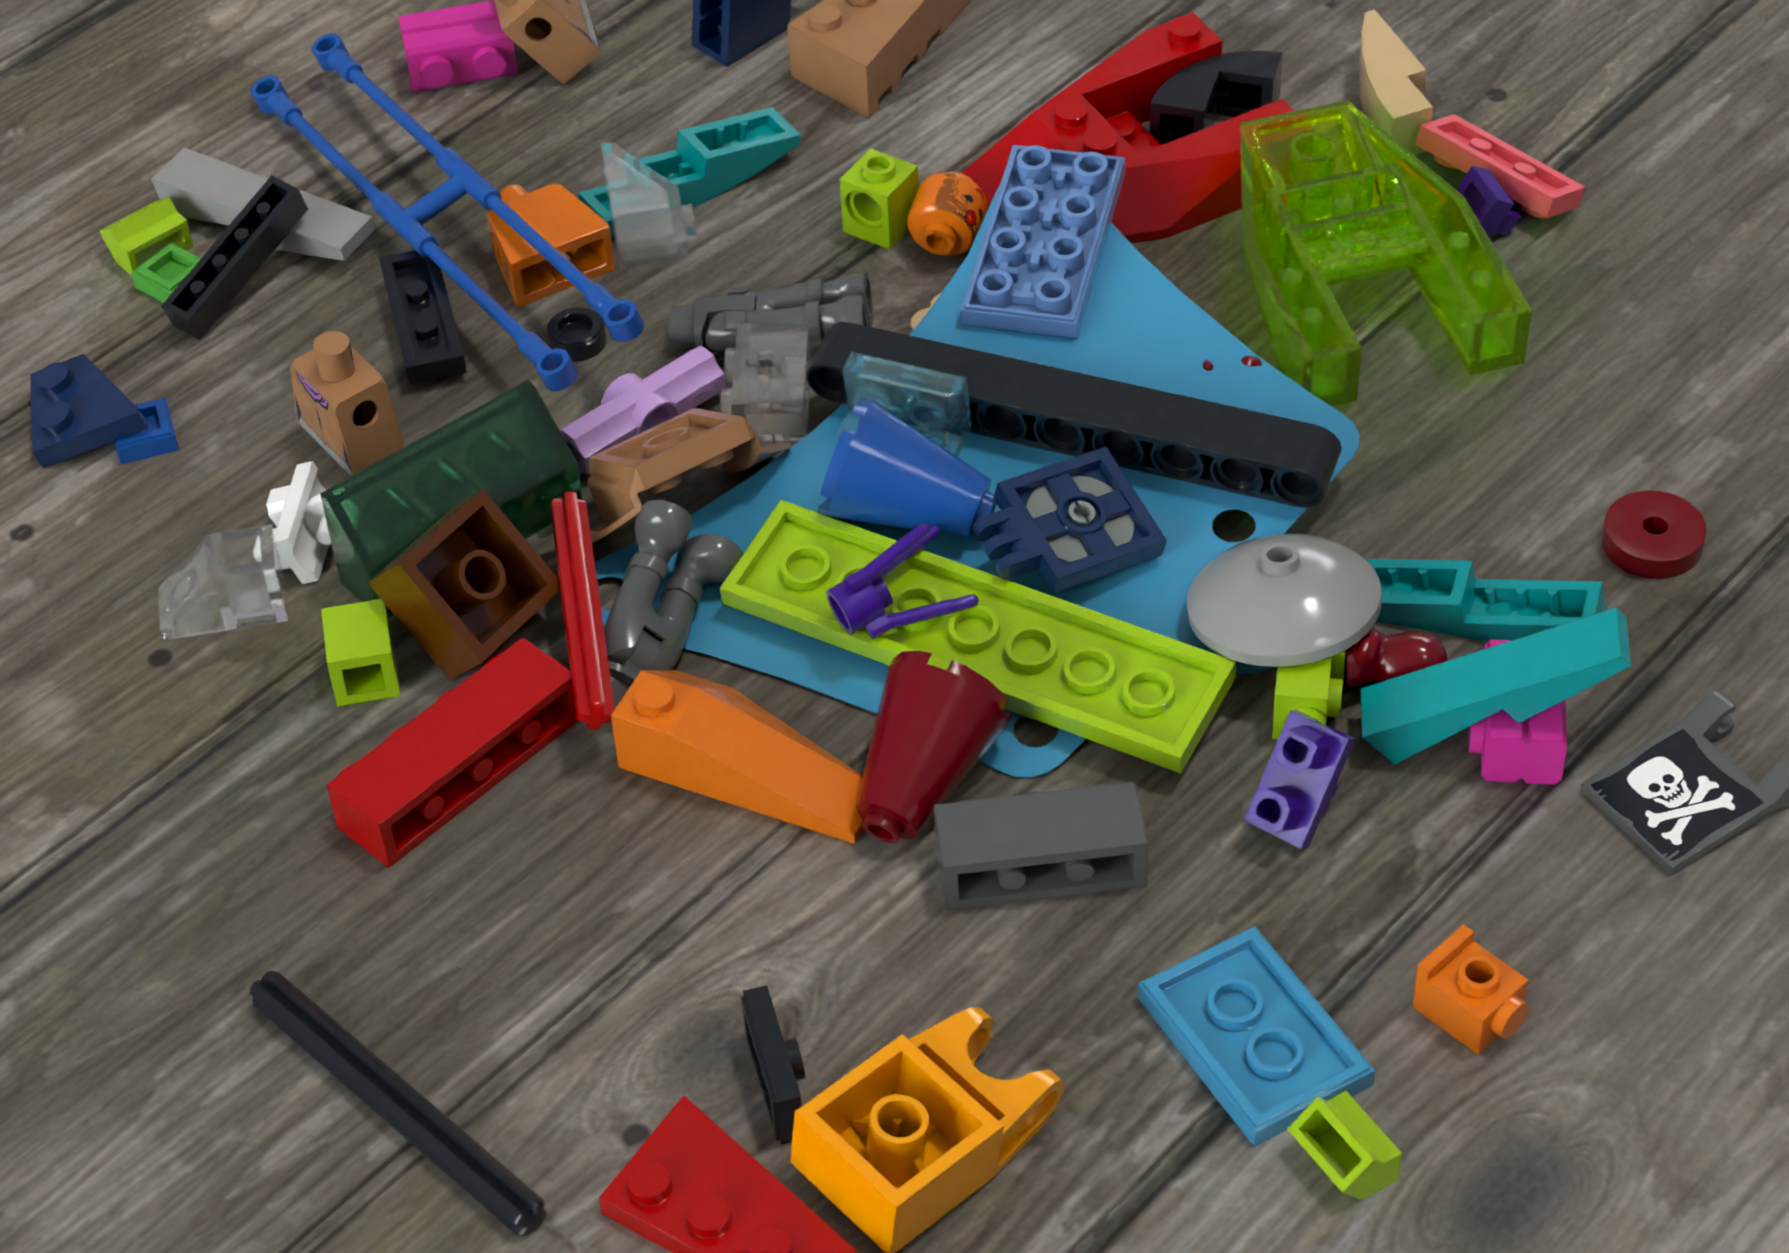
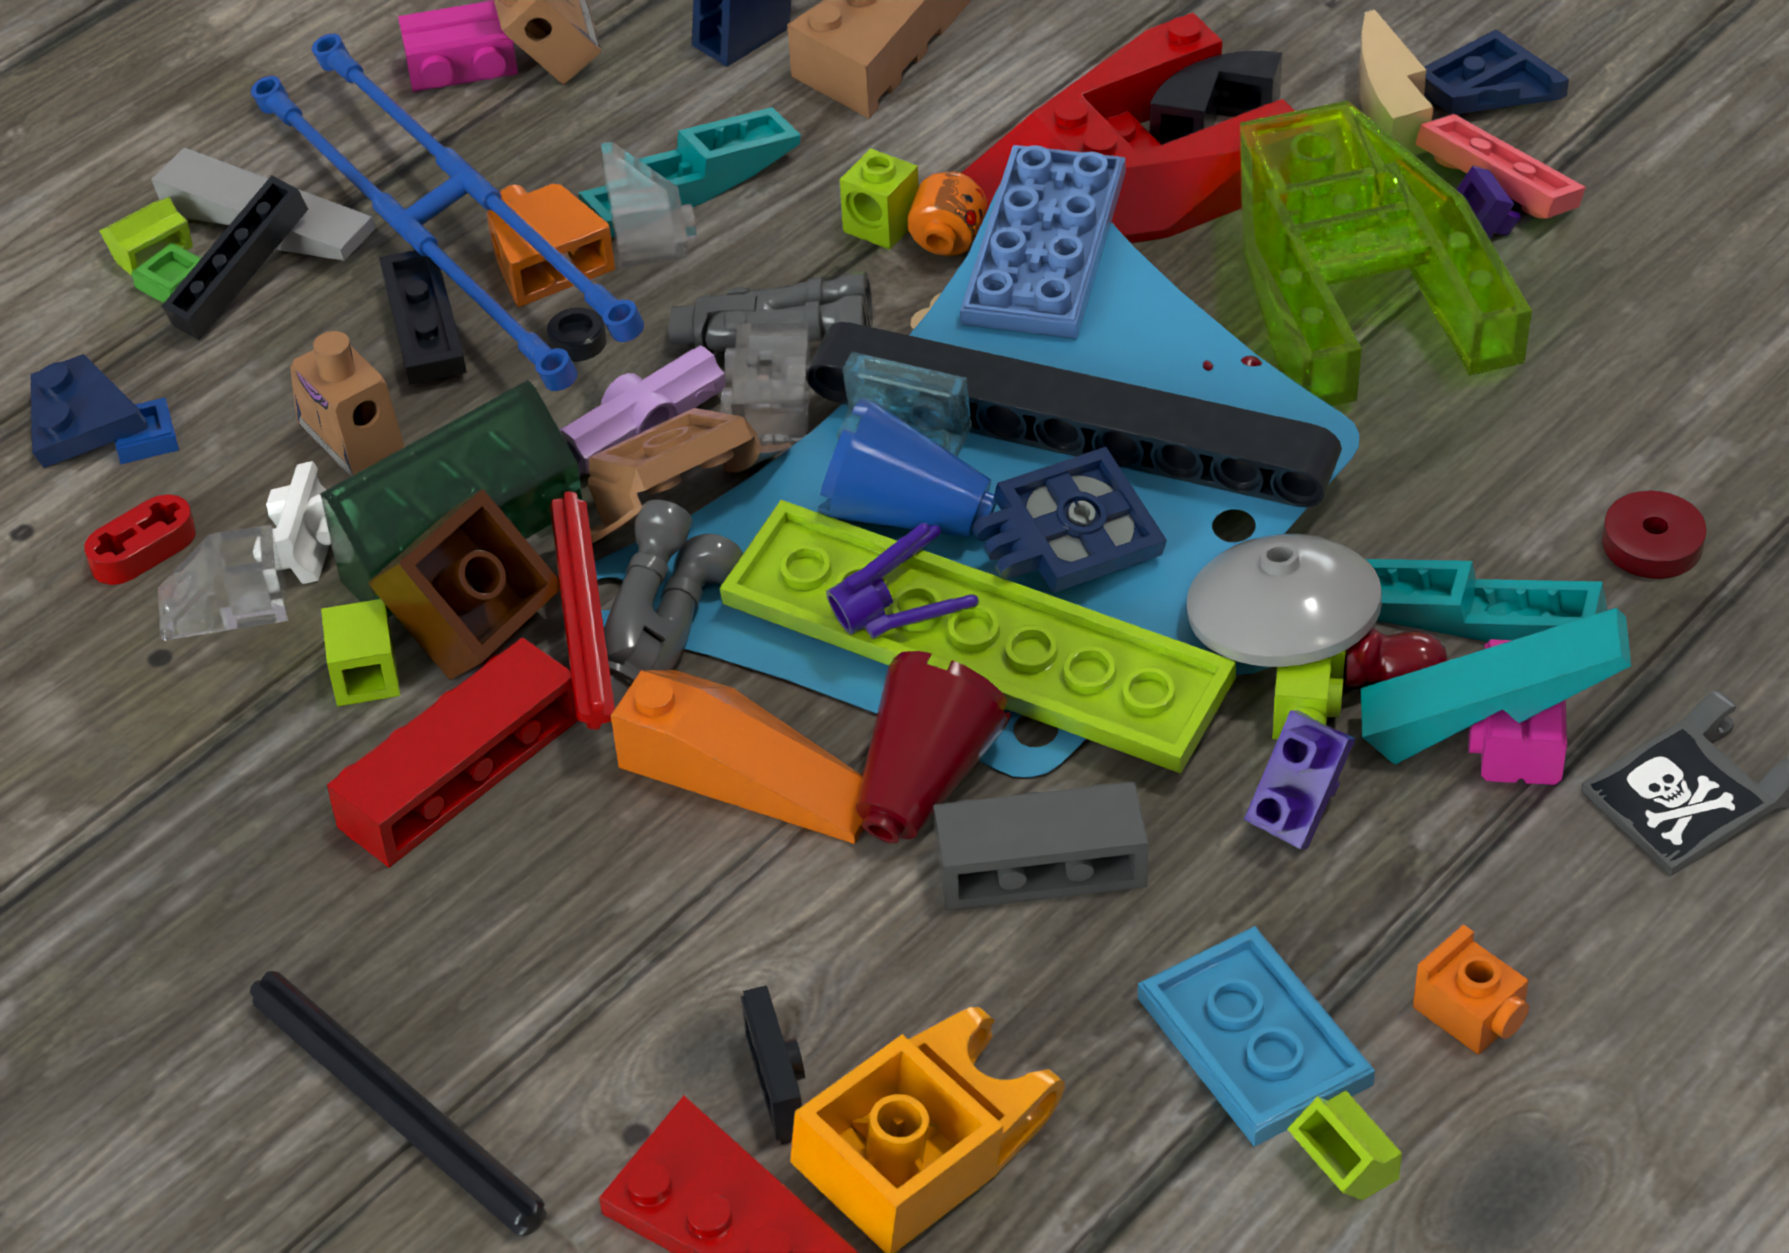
none -> red beam [84,494,196,585]
none -> dark blue wing [1424,29,1569,115]

